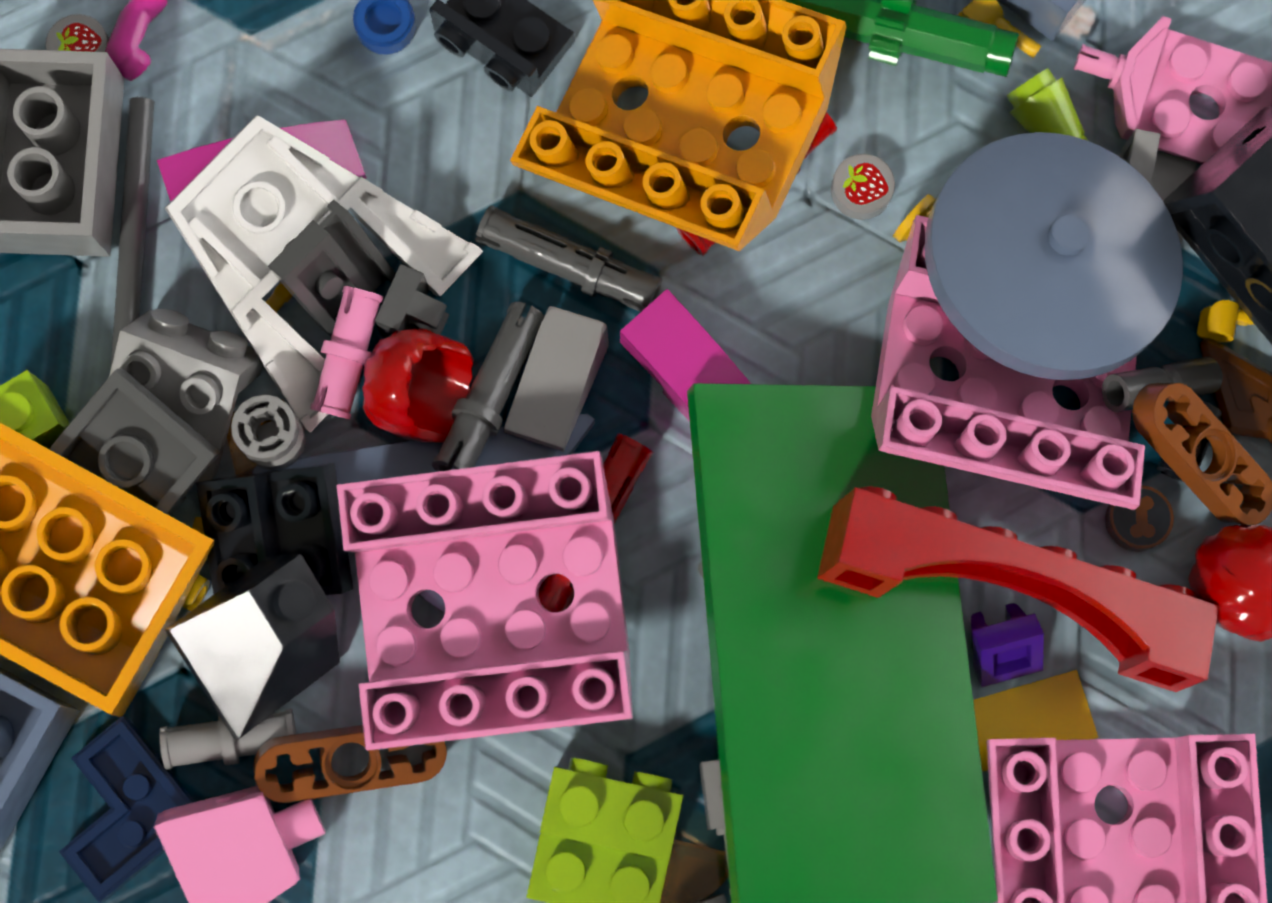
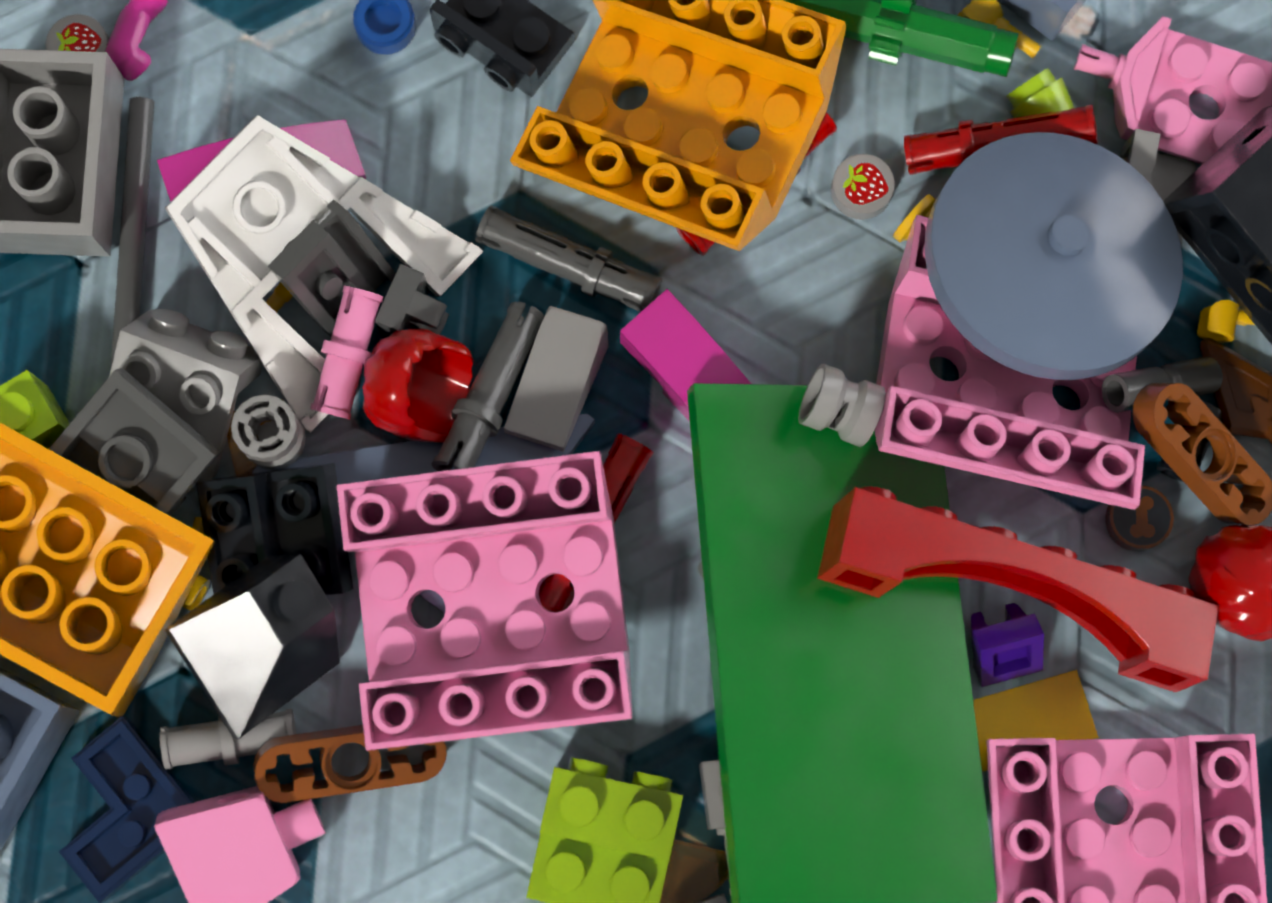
none -> light grey wheel [798,364,886,447]
none -> red pin [904,104,1098,175]

